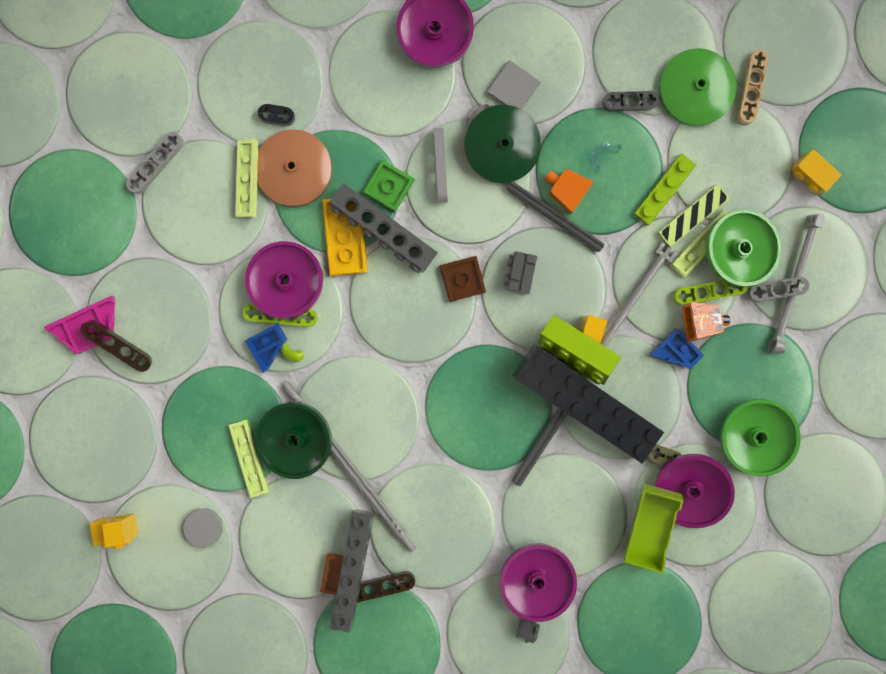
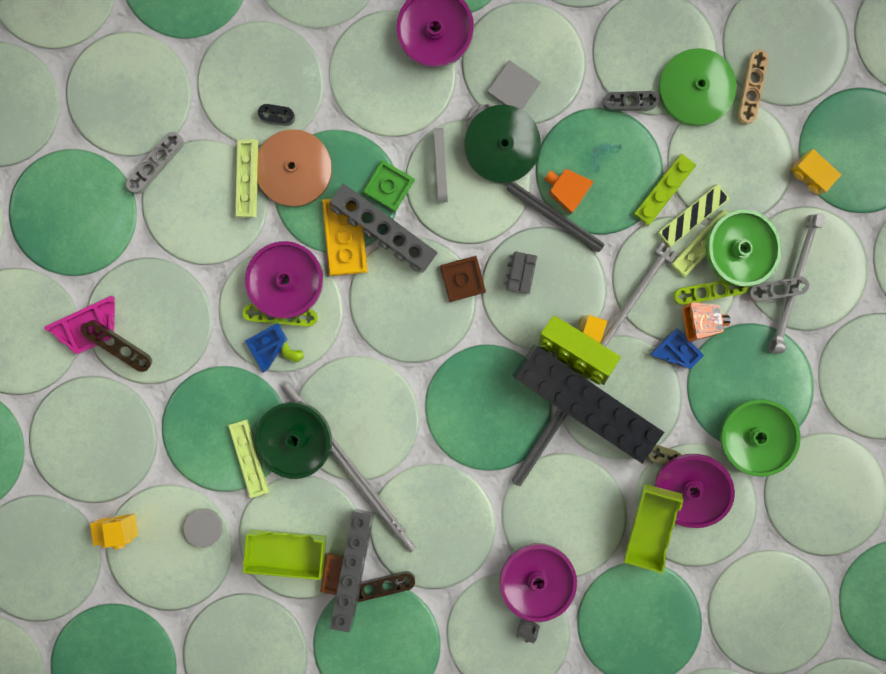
none -> lime piece [243,529,327,580]

